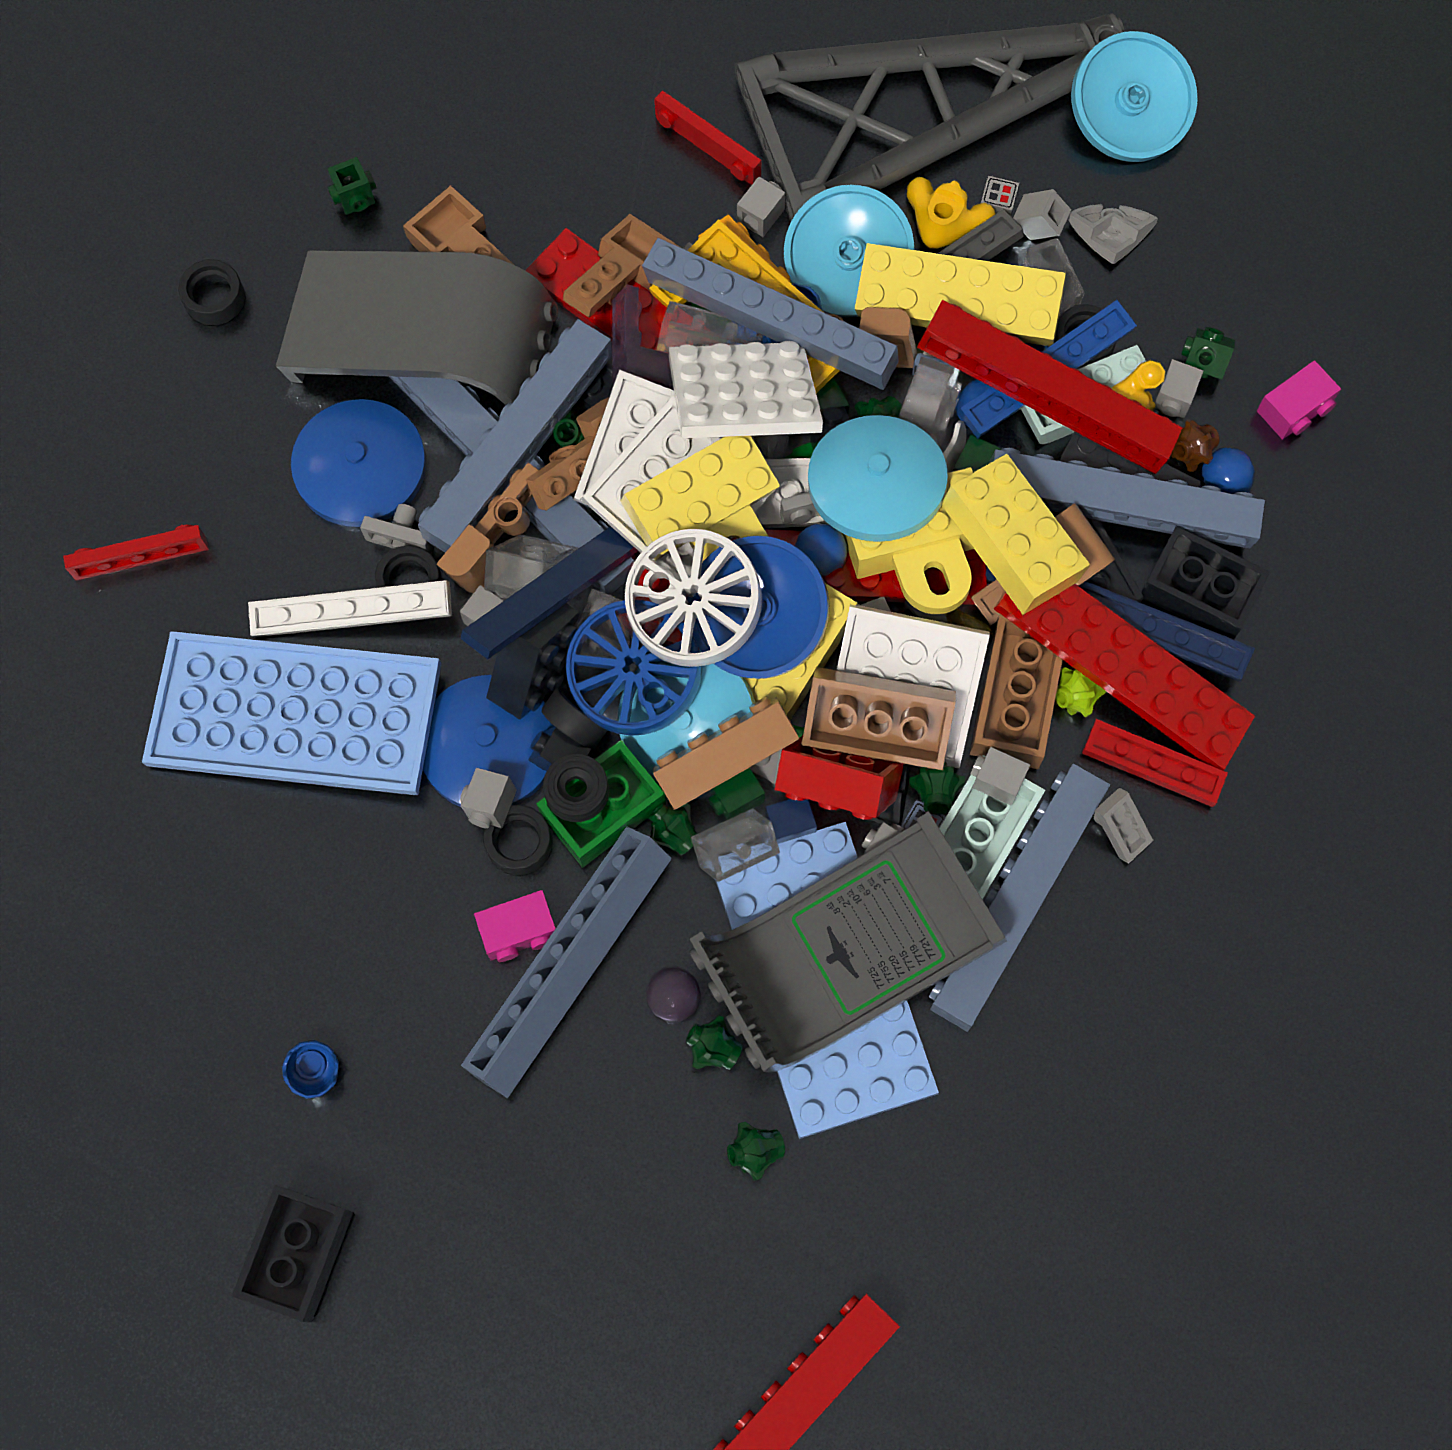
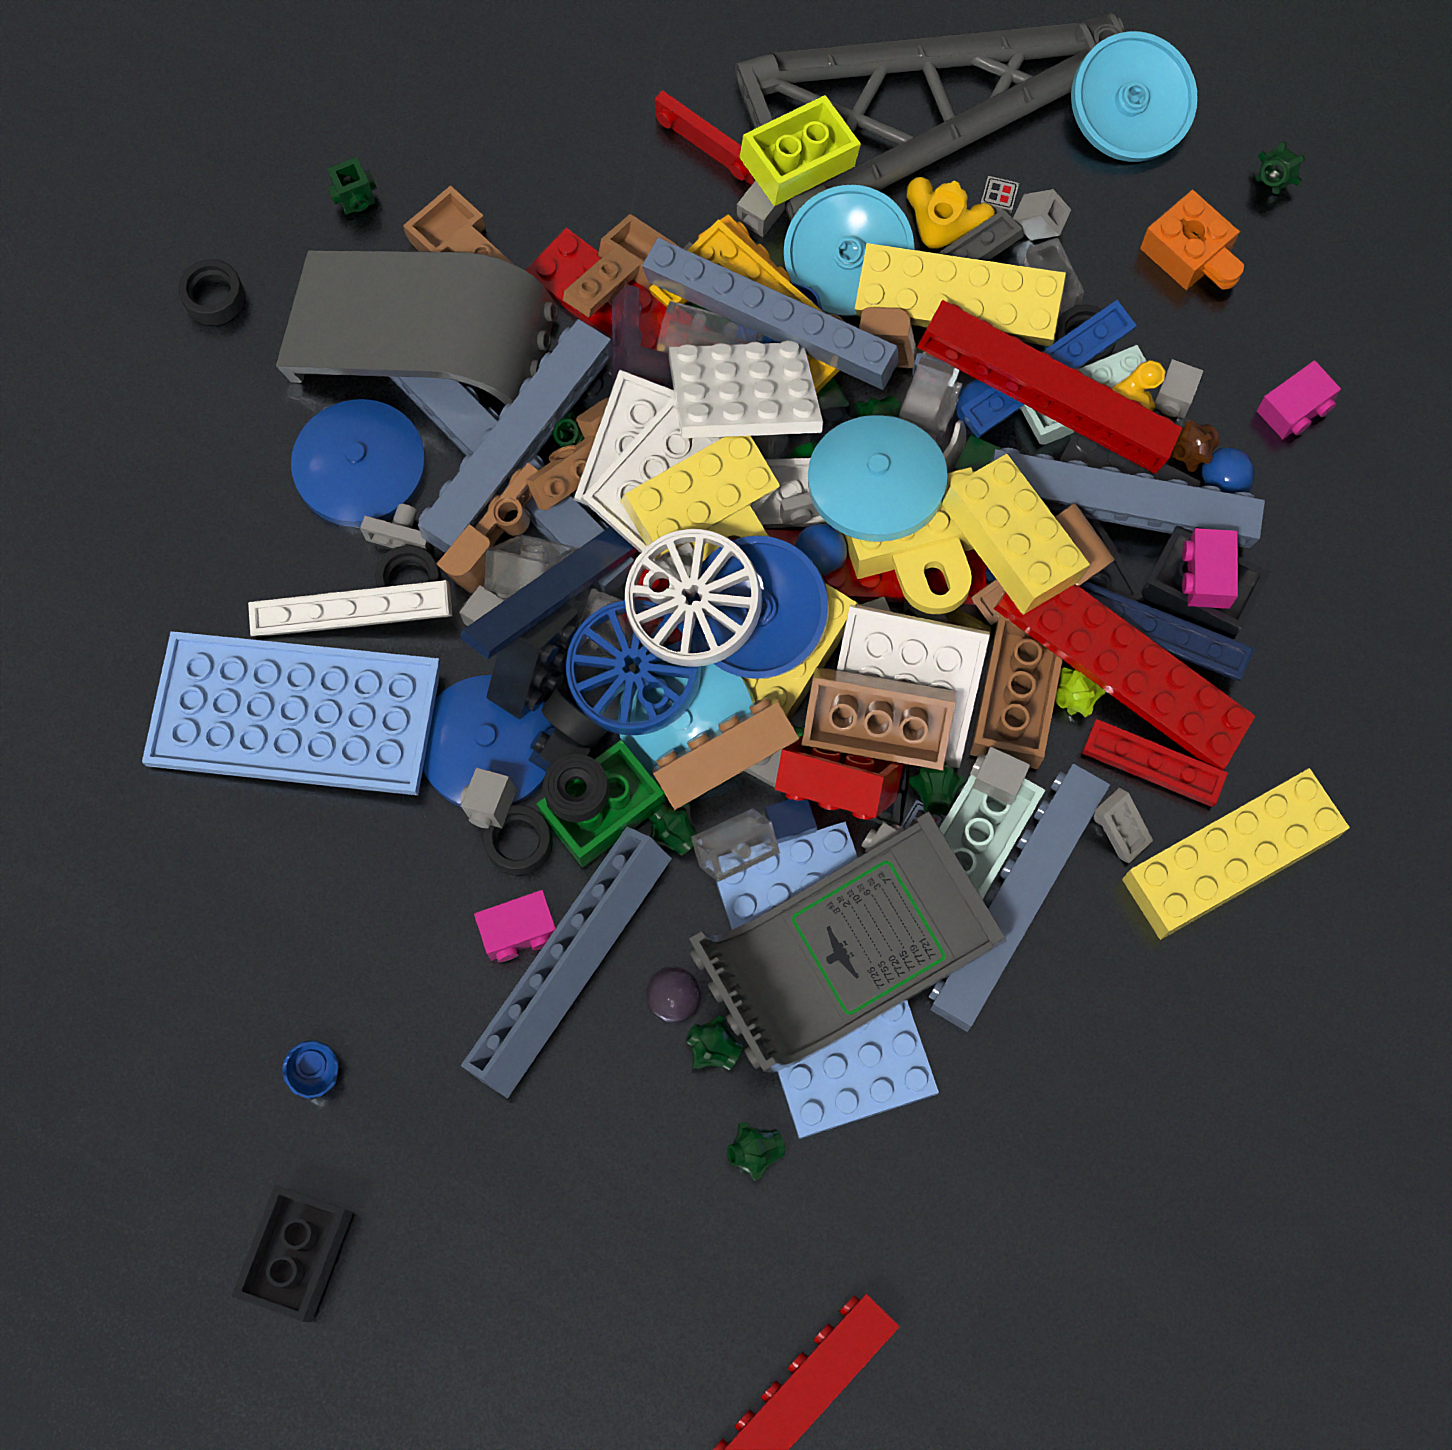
red plate [63,524,209,581] -> none
dark green brick [708,767,765,823] -> none
light grey brick [1067,204,1158,264] -> none
dark green brick [1181,327,1235,379] -> none
none -> neon yellow brick [739,95,861,206]
none -> light yellow brick [1122,768,1350,940]
none -> orange brick [1140,189,1244,290]
none -> dark pink brick [1182,528,1238,609]
none -> dark green rock [1255,142,1305,194]

